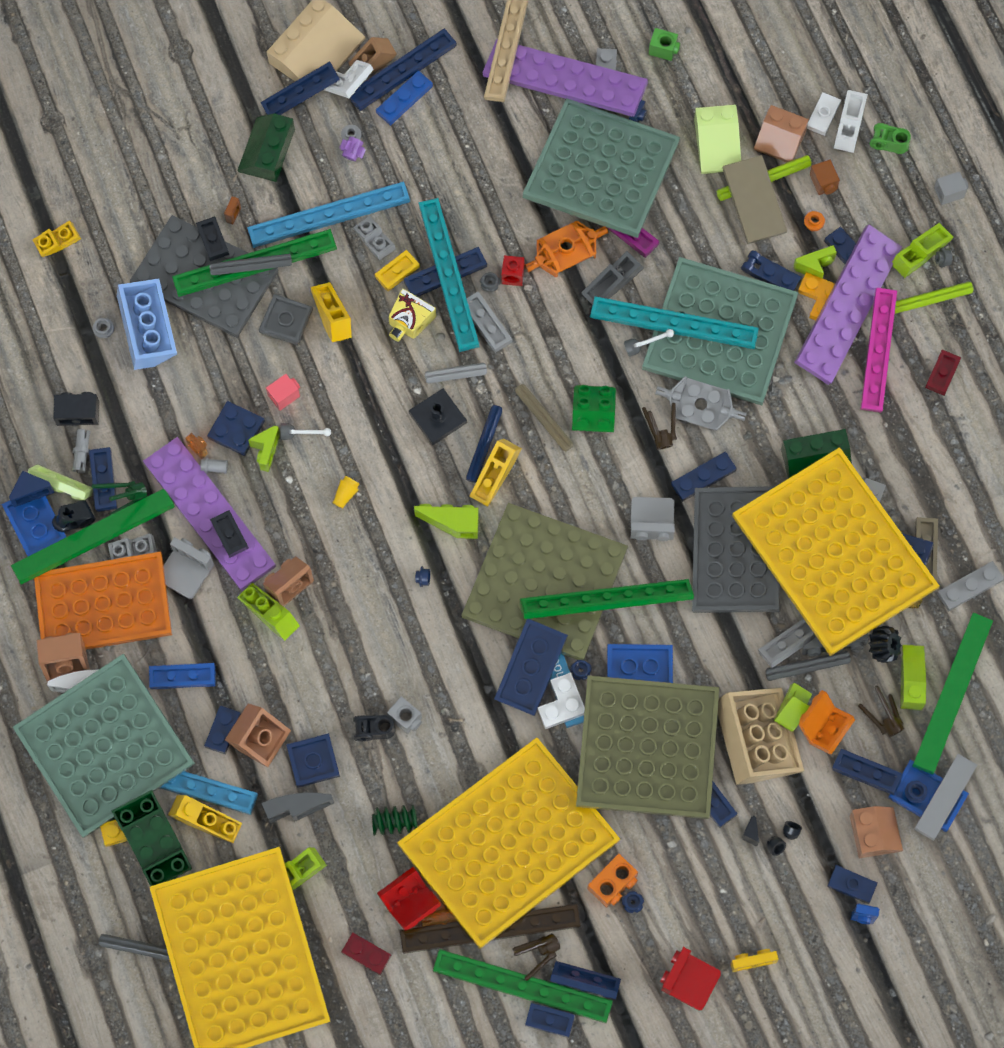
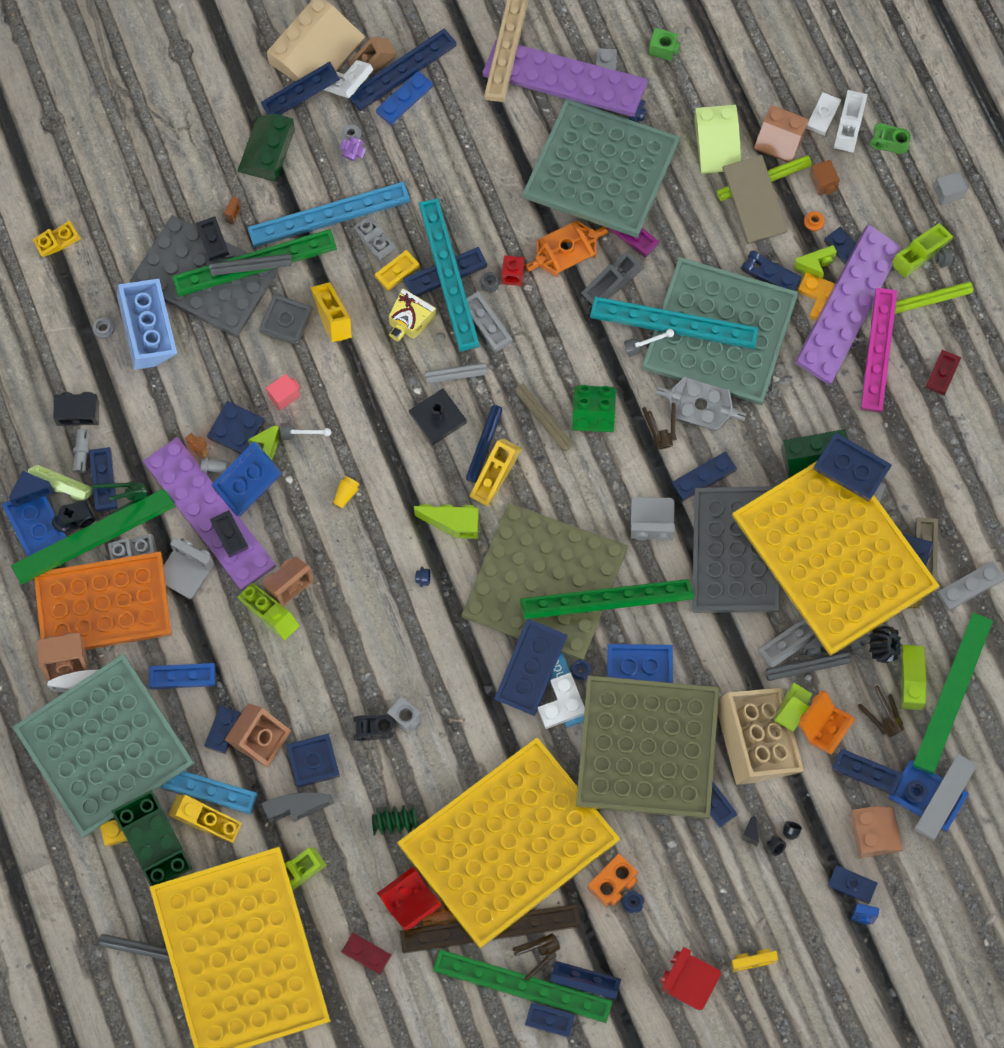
none -> blue plate [211,442,283,516]
none -> dark blue plate [813,433,892,502]

